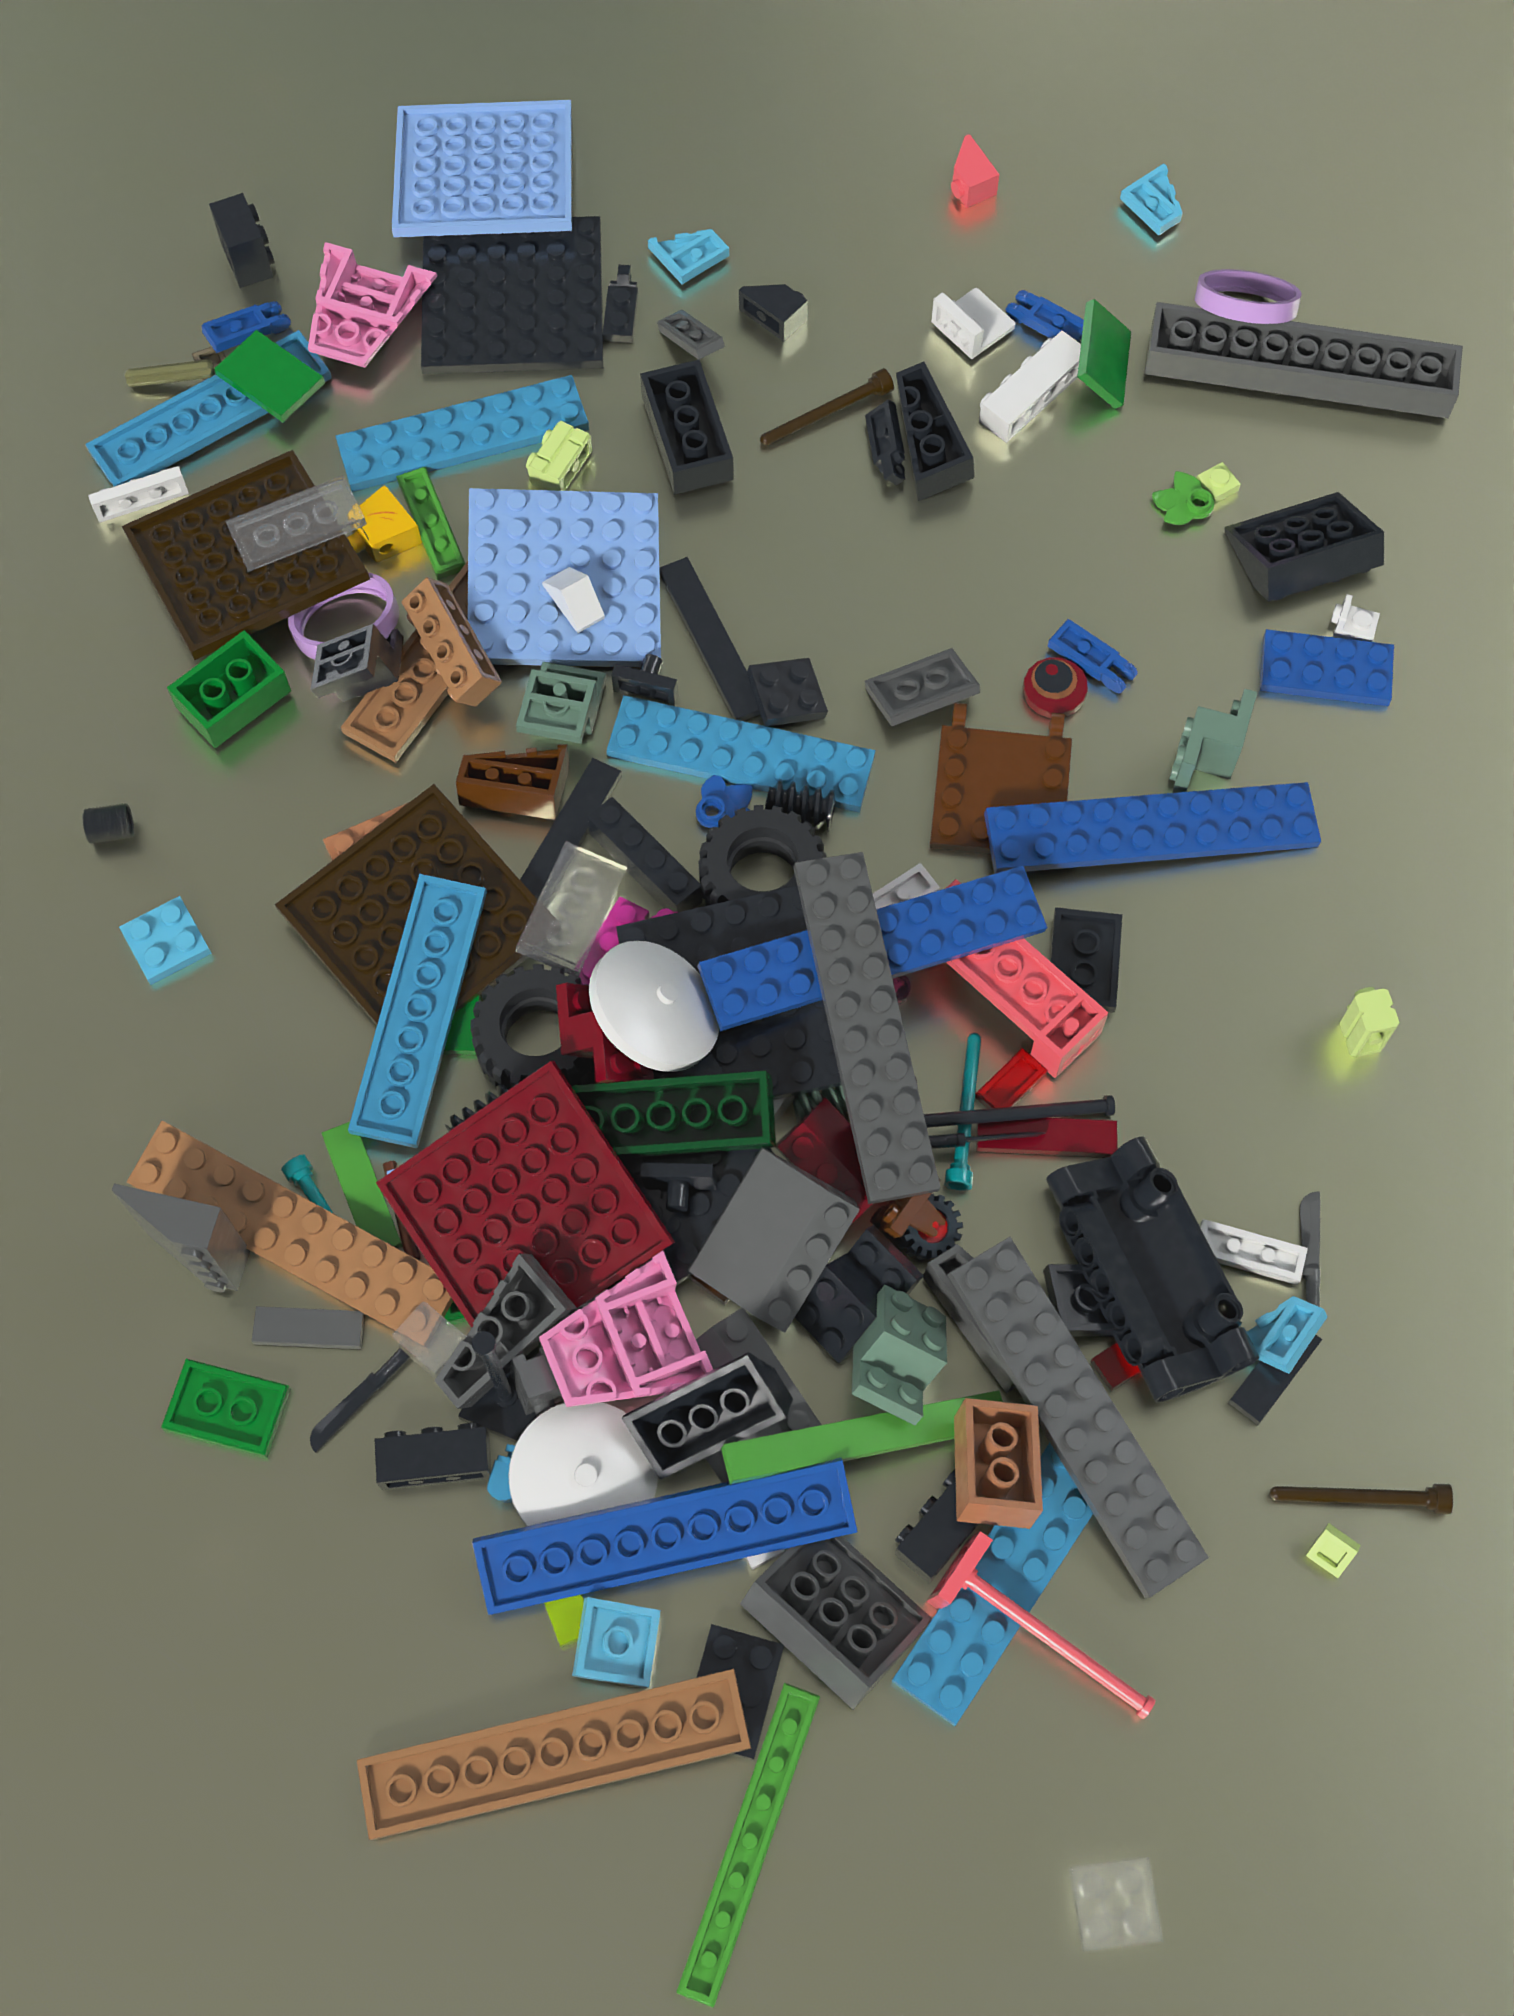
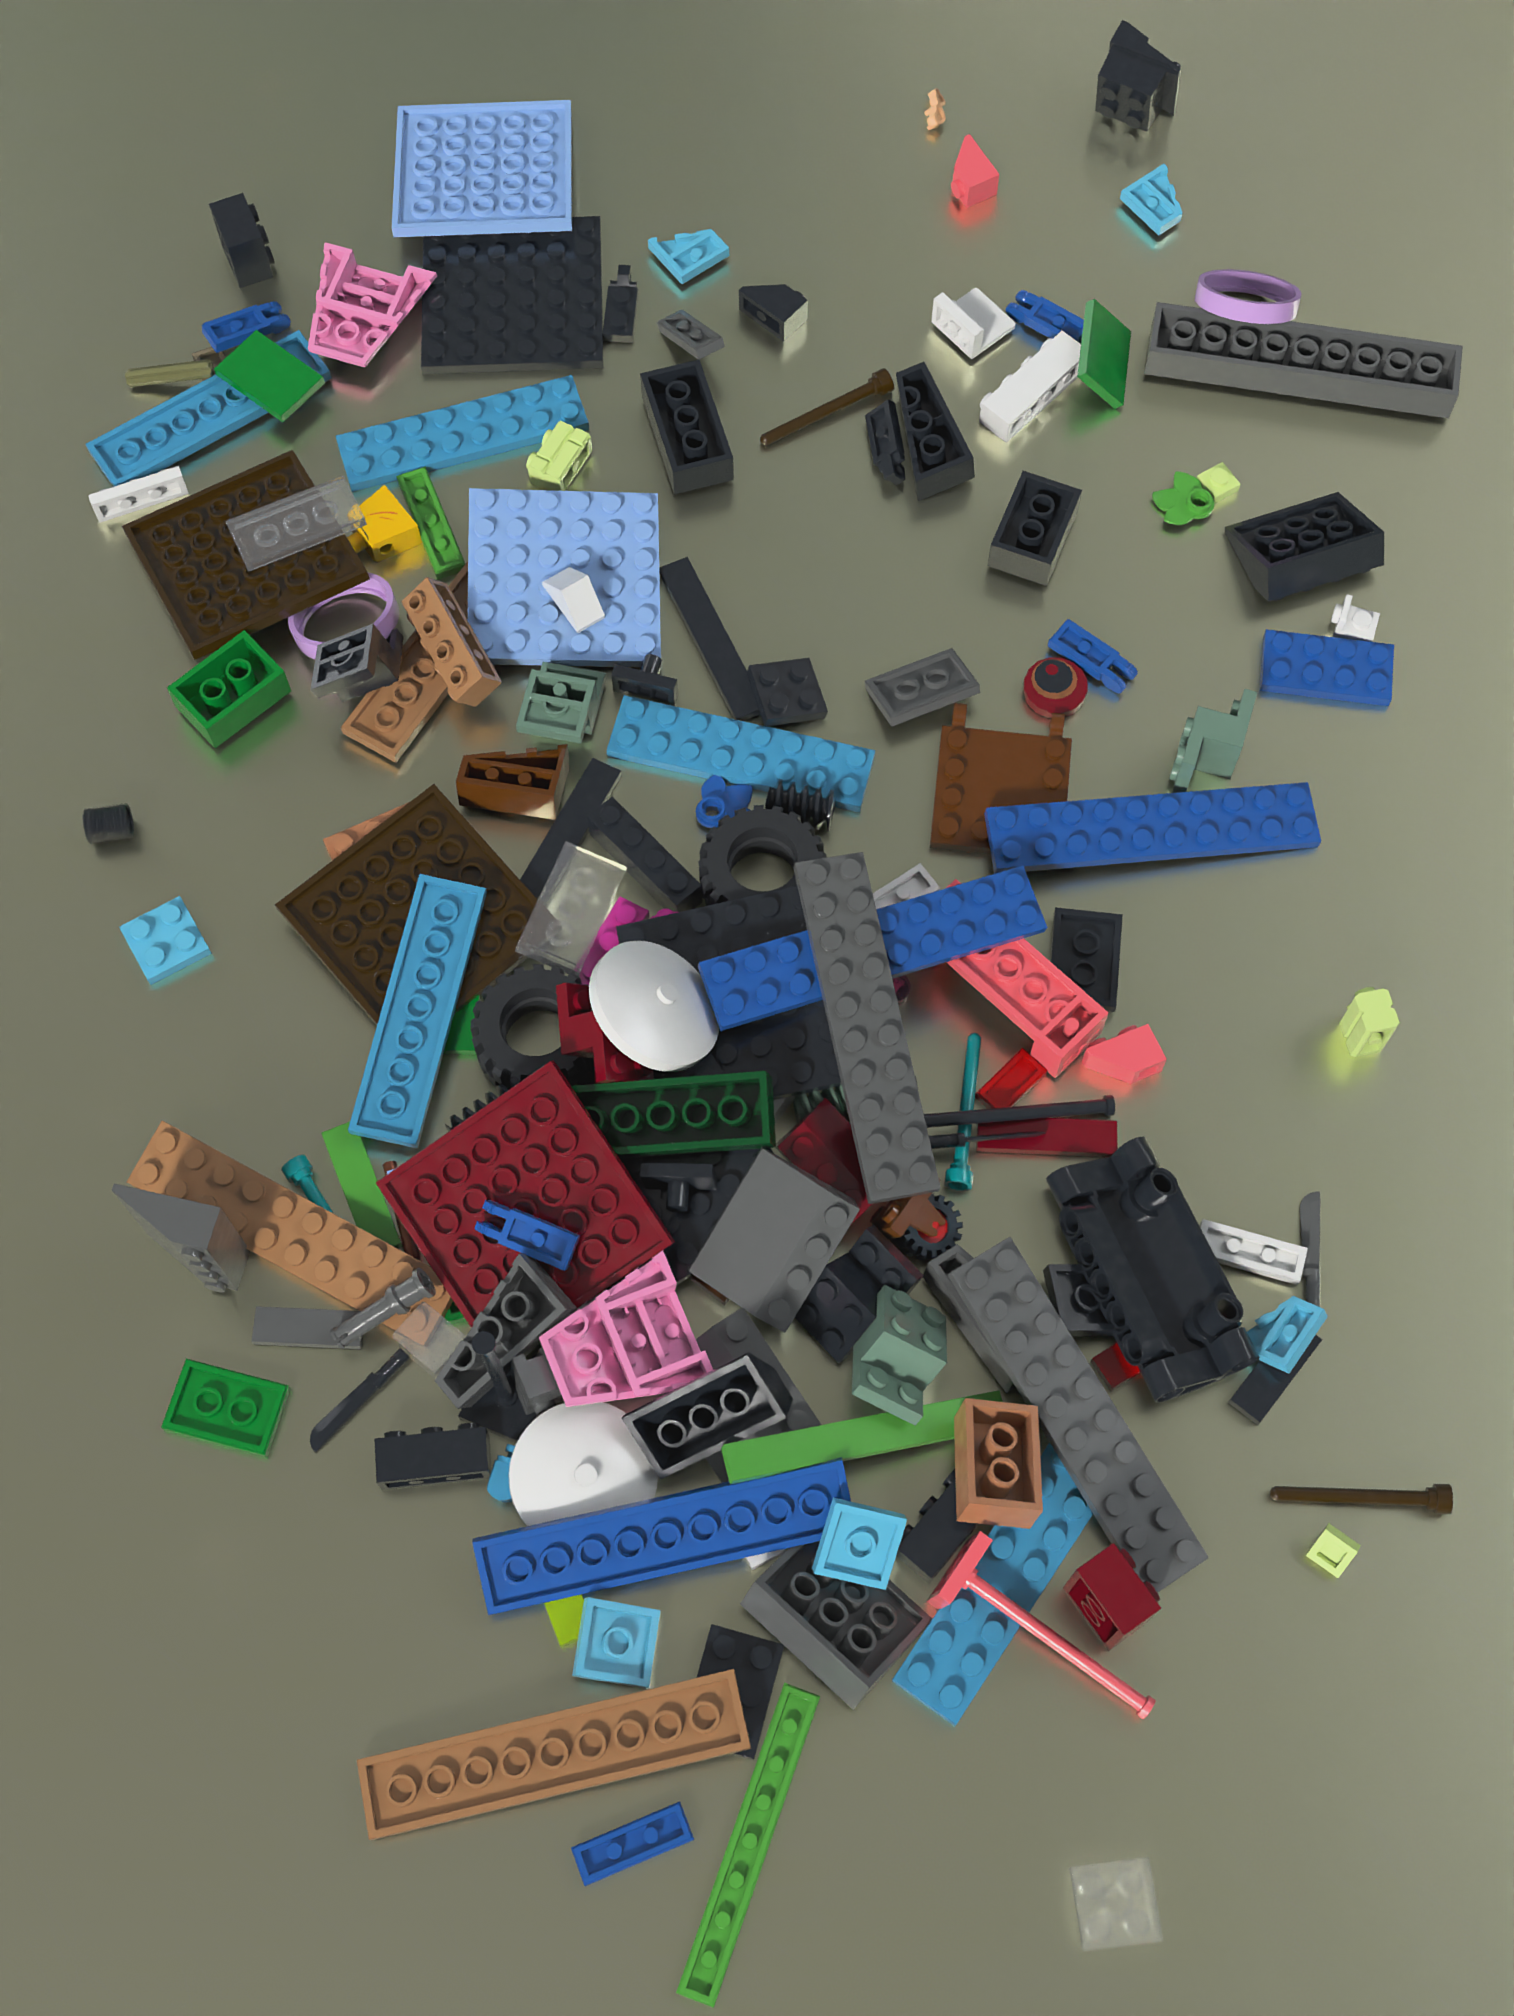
none -> dark grey pin [330,1268,436,1349]
none -> blue hinge [474,1200,580,1271]
none -> blue tile [571,1801,694,1887]
none -> medium azure plate [812,1497,907,1590]
none -> light nougat piece [924,88,946,130]
none -> black brick [987,471,1082,586]
none -> dark red brick [1063,1543,1161,1651]
none -> coral slope [1082,1024,1167,1084]
none -> black piece [1095,20,1181,132]

